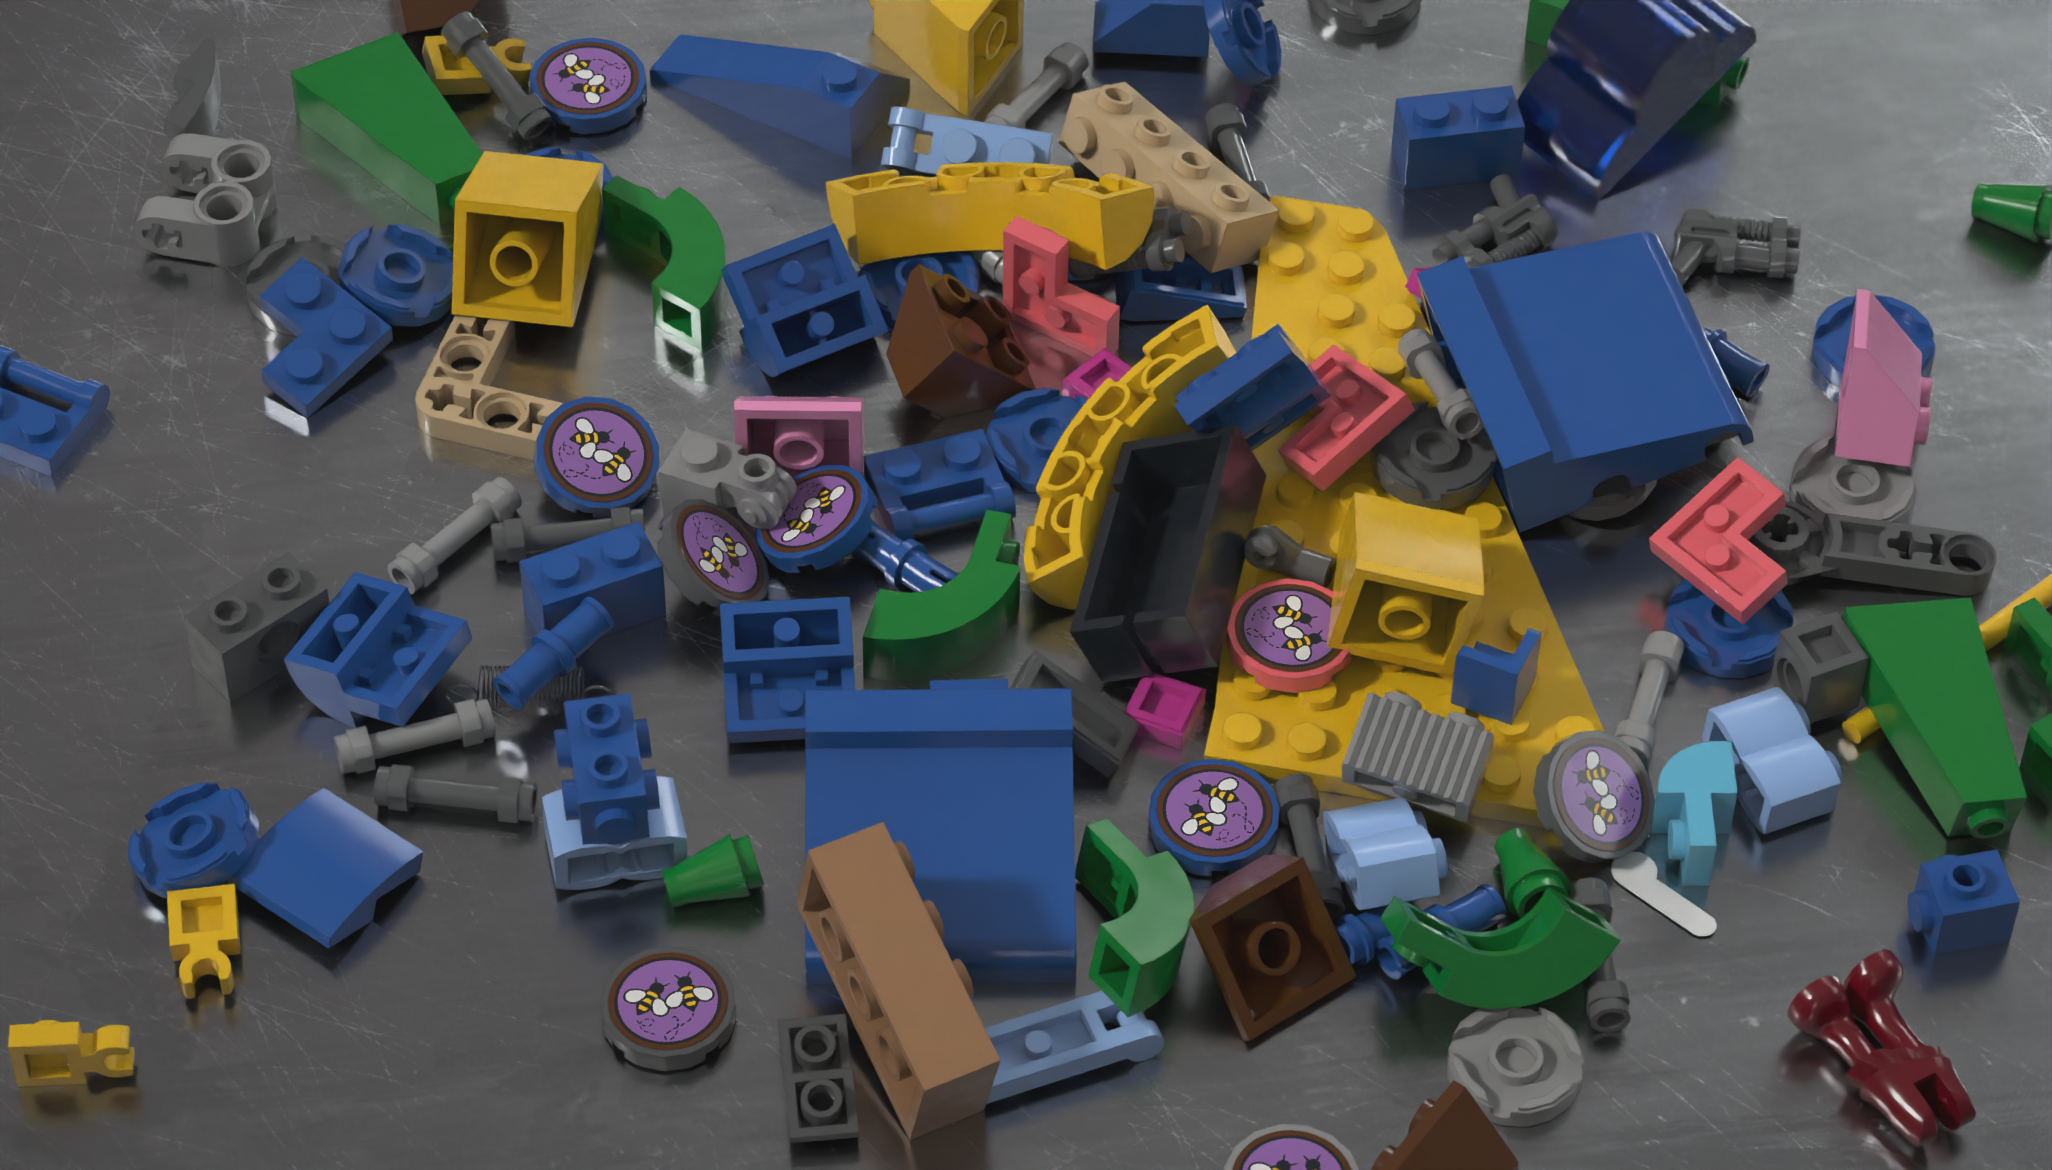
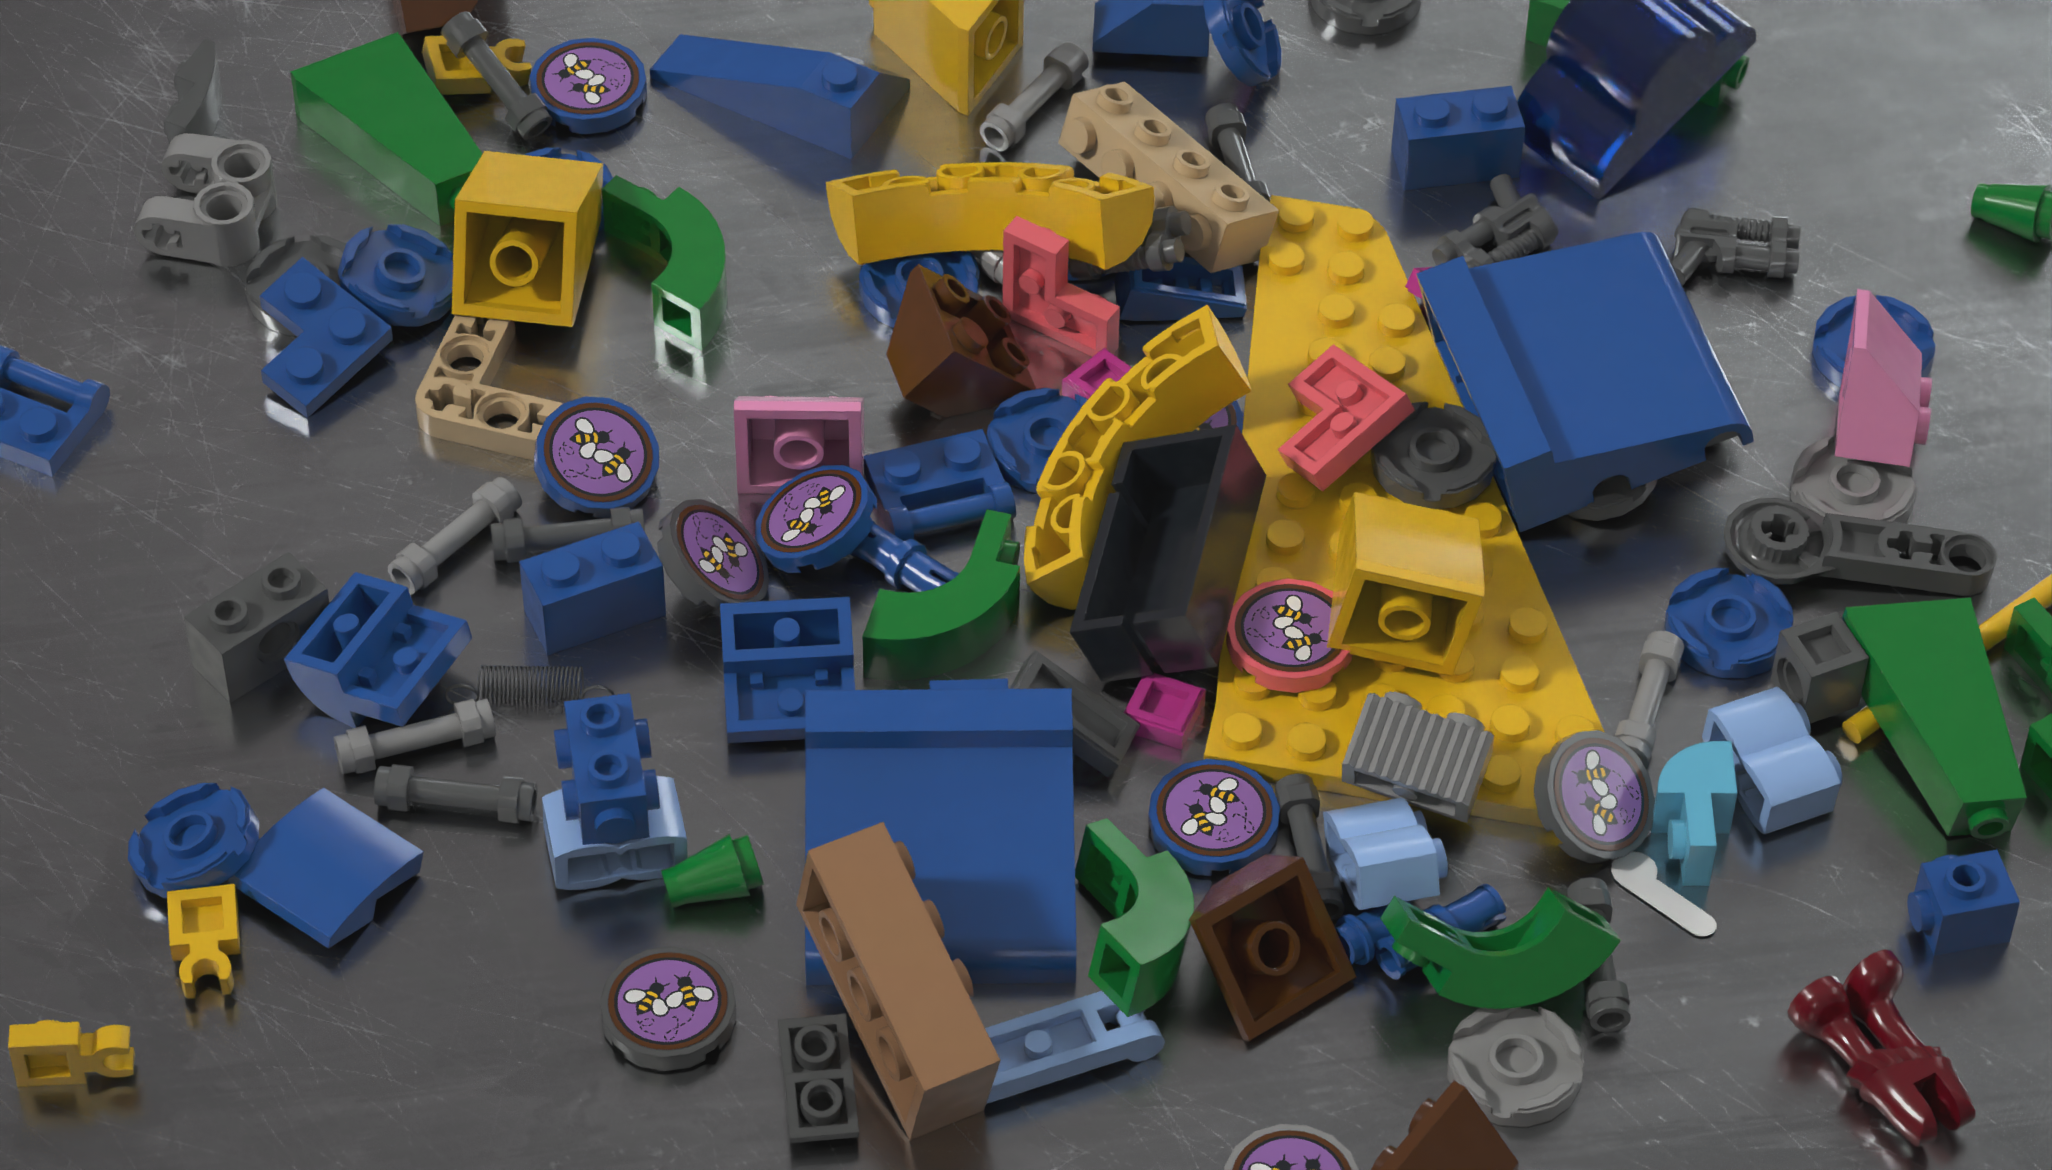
blue pin [492,596,614,710] -> none
light grey brick [658,429,797,529] -> none
blue brick [720,224,889,377] -> none
light blue plate [880,107,1055,177] -> none
blue brick [1174,324,1331,451] -> none
dark grey arm [1243,525,1336,588] -> none
light grey bar [1398,329,1484,439] -> none
blue panel [1451,628,1542,725] -> none
green cone [1494,828,1570,919] -> none
coral plate [1649,457,1788,625] -> none
blue pin [1703,328,1770,398] -> none

